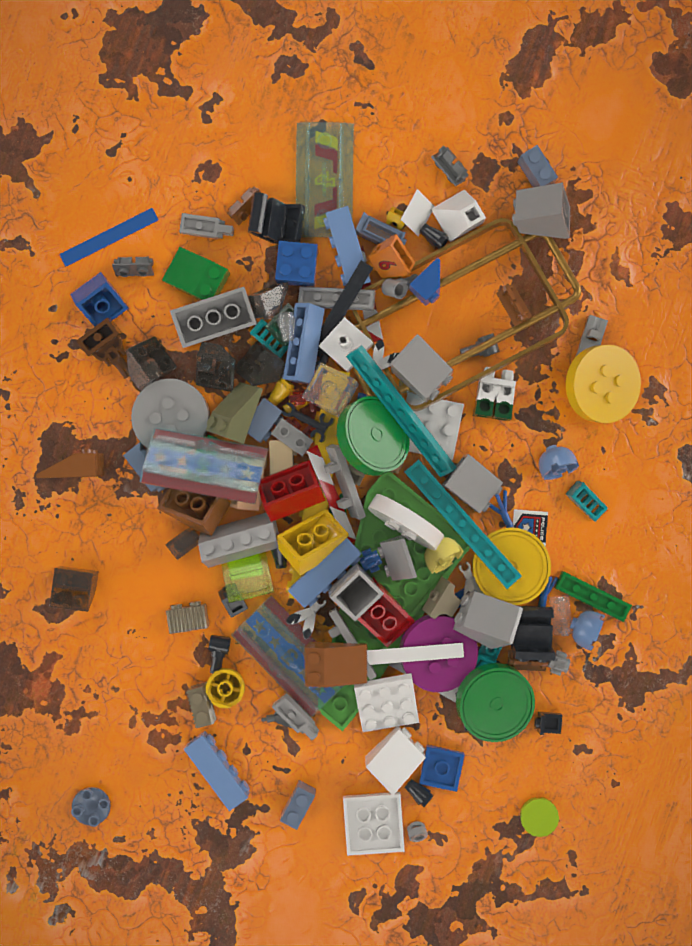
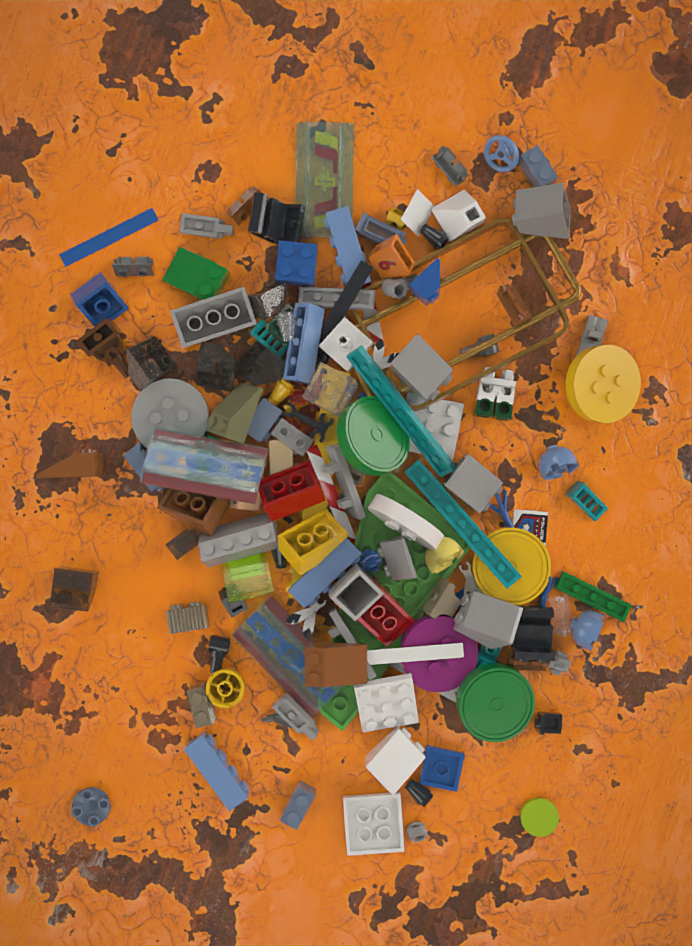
none -> medium blue piece [484,135,519,173]

